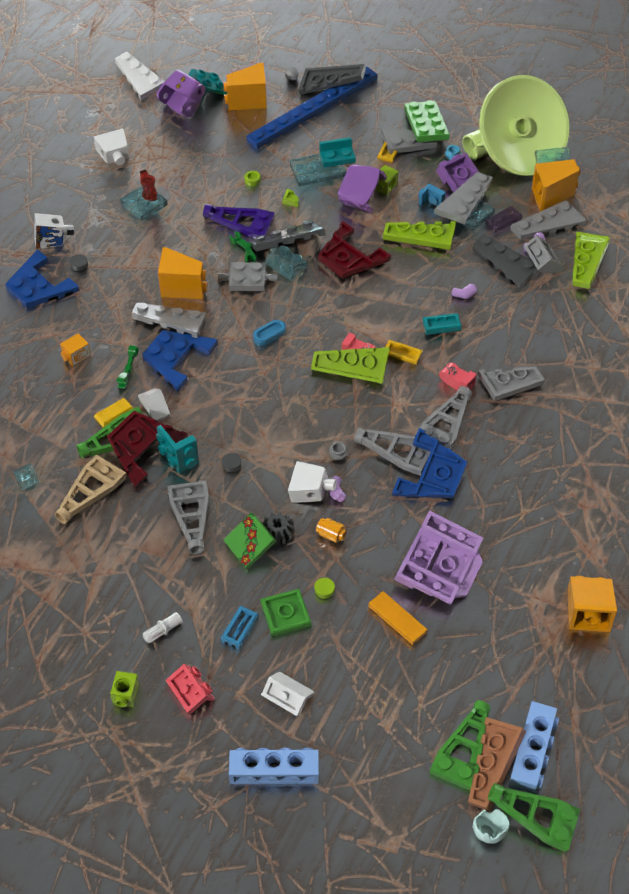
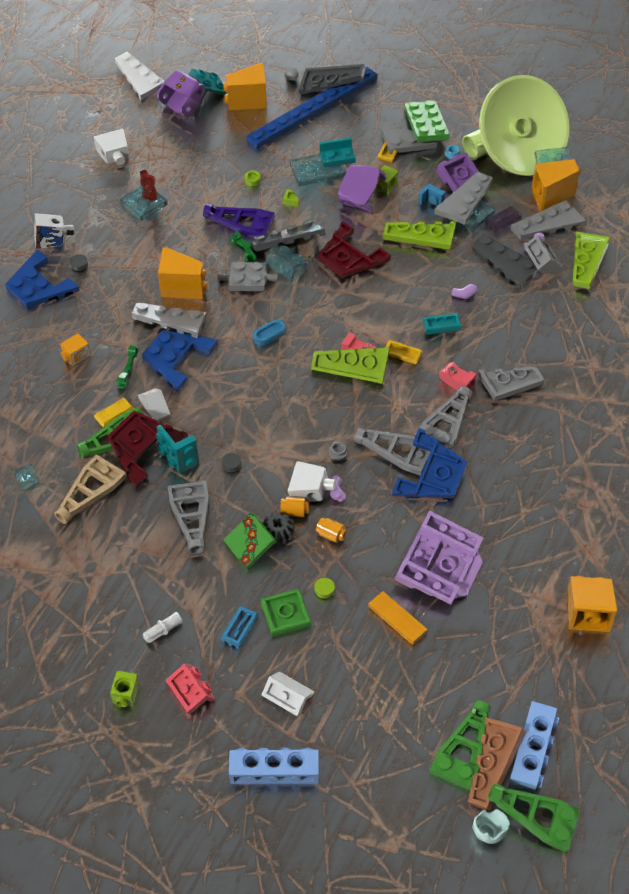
none -> light orange brick [280,497,309,517]

